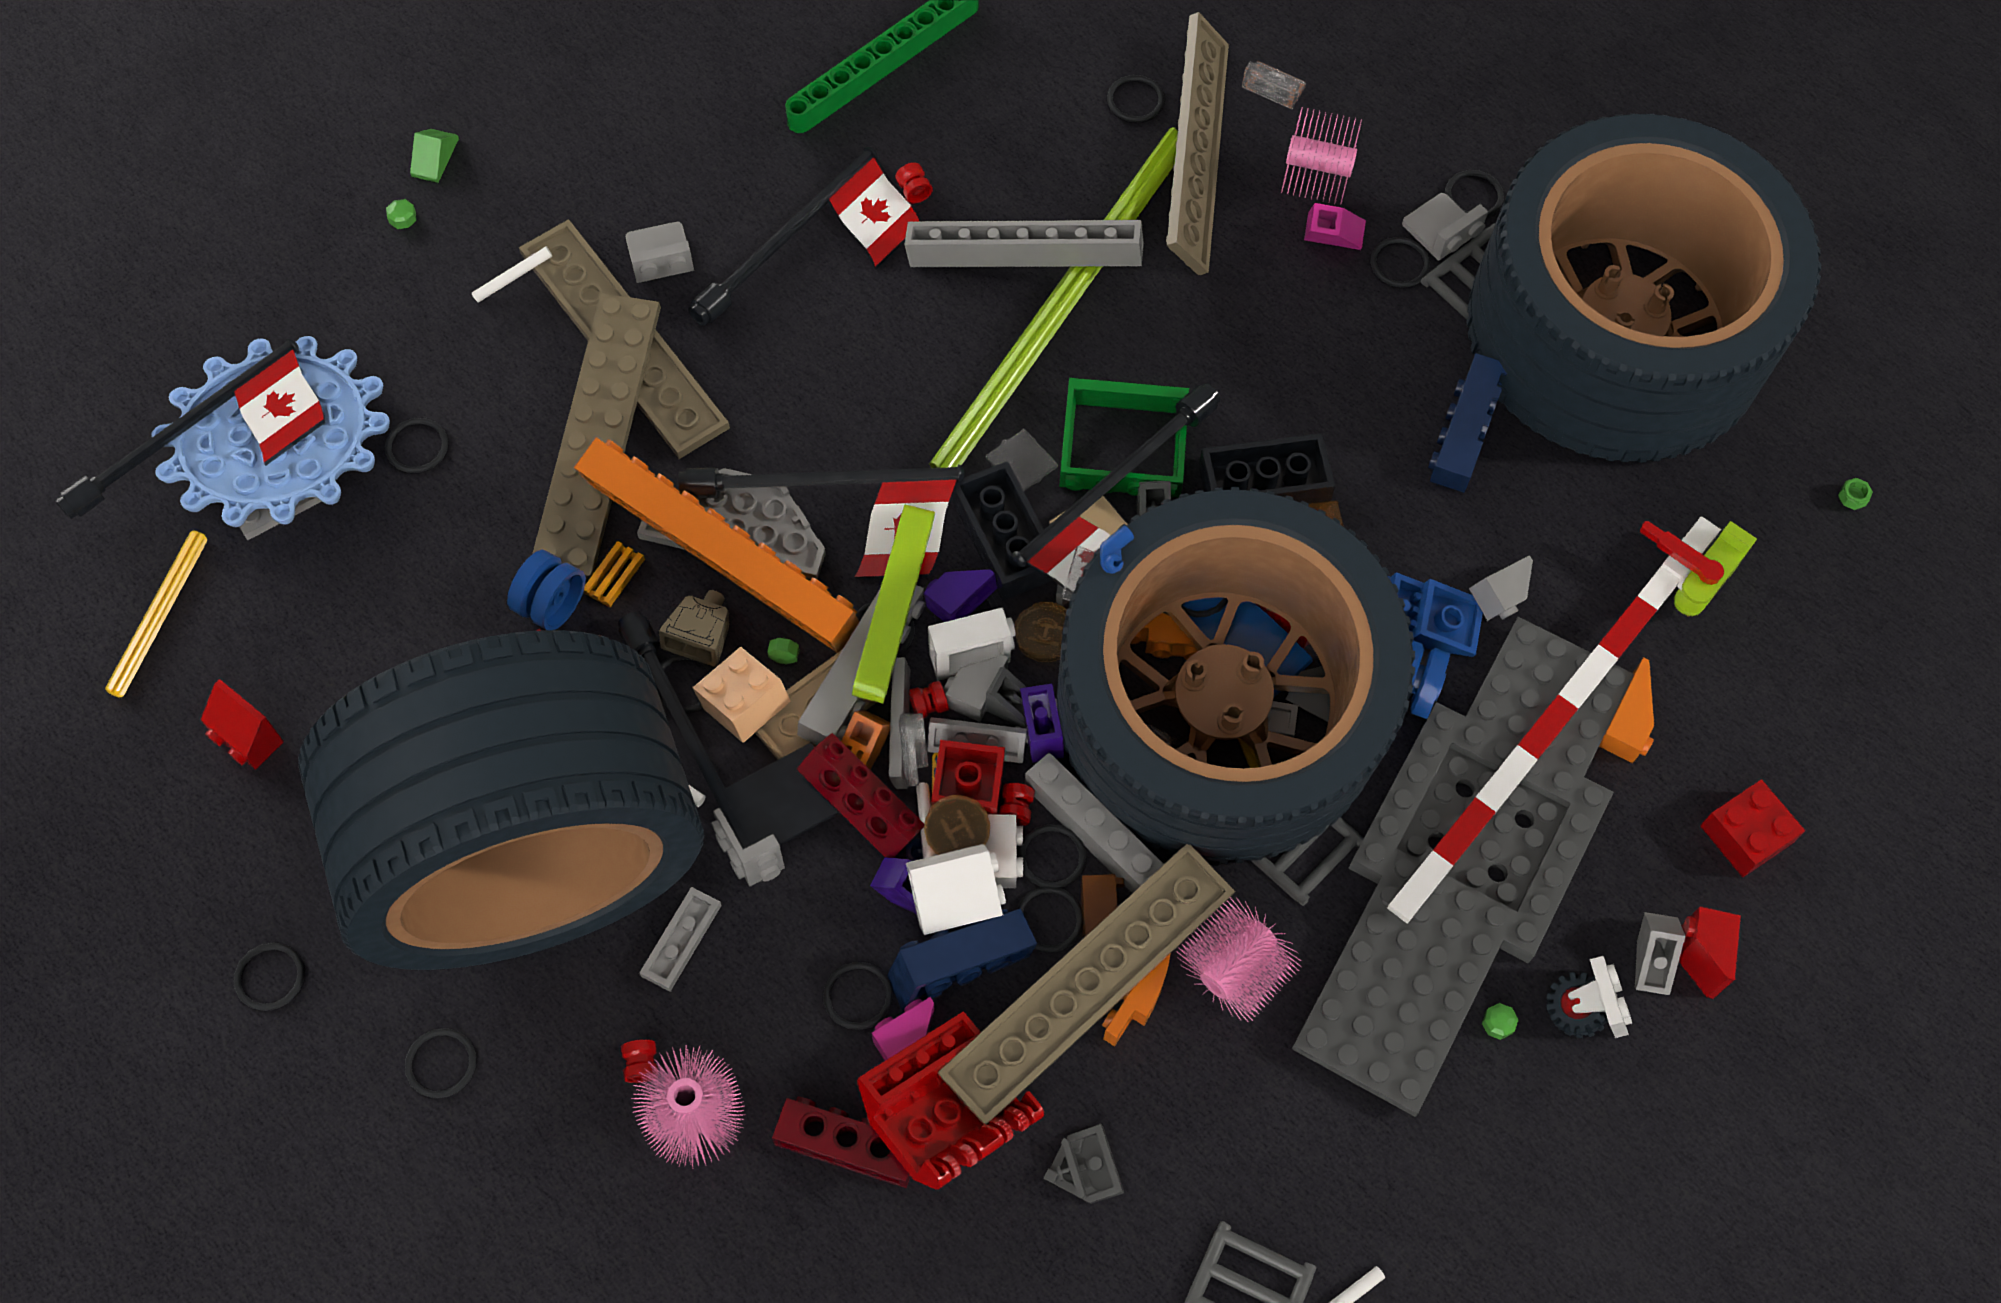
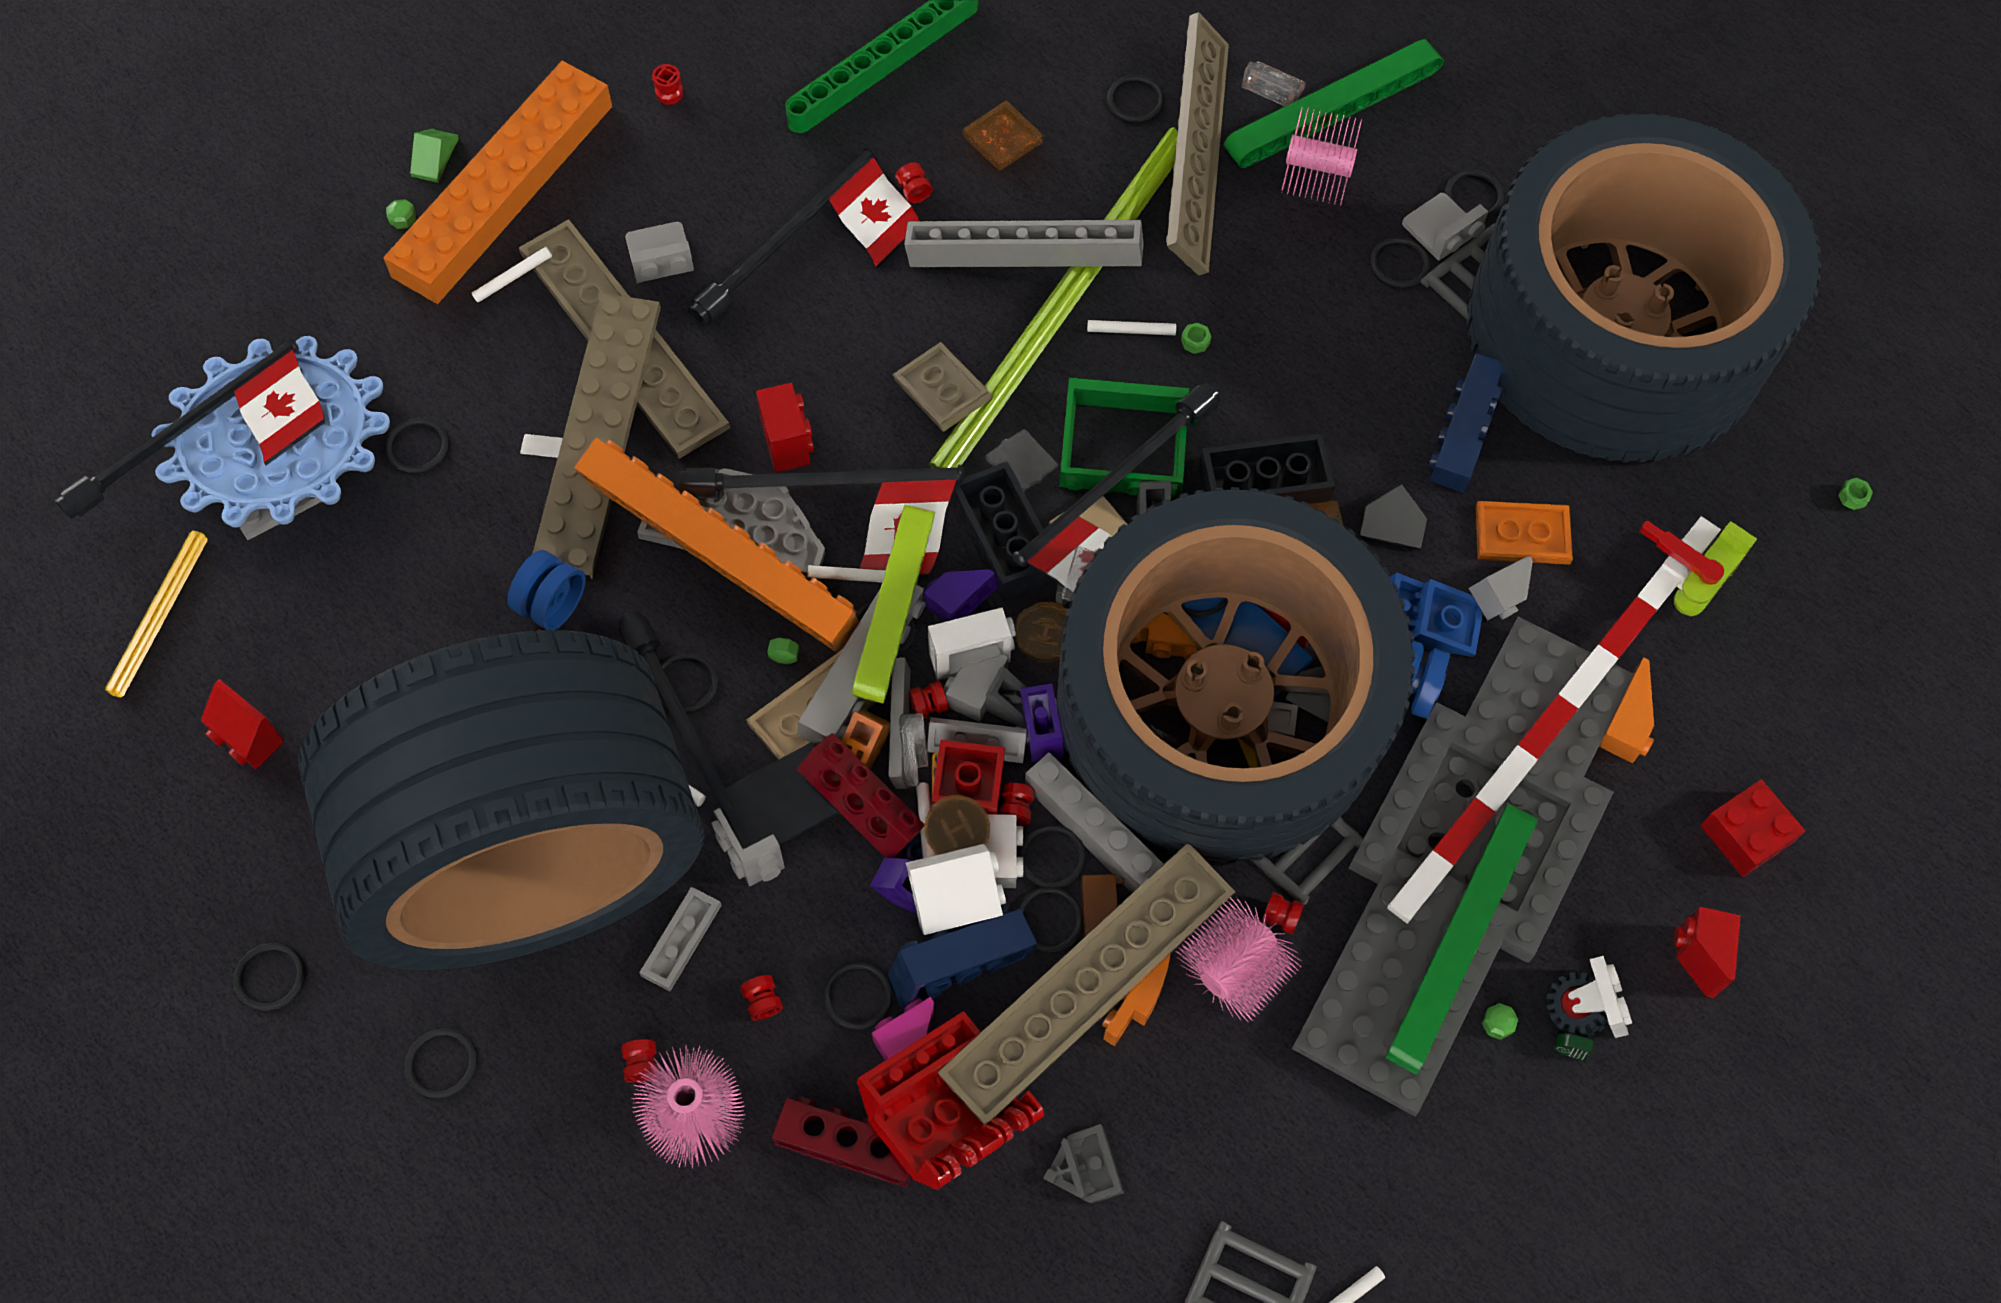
light orange tile [583,541,645,608] -> none
dark tan torso [659,590,729,667] -> none
light nougat brick [693,647,791,743] -> none
blue arm [1100,525,1134,574] -> none
dark pink slope [1304,203,1366,250] -> none
light grey slope [1635,912,1685,995] -> none
none -> orange brick [383,60,612,304]
none -> white sticker [520,434,563,458]
none -> red wheel [652,64,683,105]
none -> red wheel [740,975,783,1021]
none -> red brick [756,383,814,473]
none -> white bar [807,565,886,583]
none -> dark tan tile [893,342,992,432]
none -> clear orange plate [963,100,1043,171]
none -> white bar [1087,320,1176,336]
none -> bright green tile [1181,323,1211,354]
none -> green beam [1224,39,1444,168]
none -> red wheel [1261,892,1304,935]
none -> dark grey slope [1359,484,1427,550]
none -> green beam [1385,803,1538,1075]
none -> orange tile [1475,501,1573,565]
none -> dark green tile [1554,1033,1594,1062]

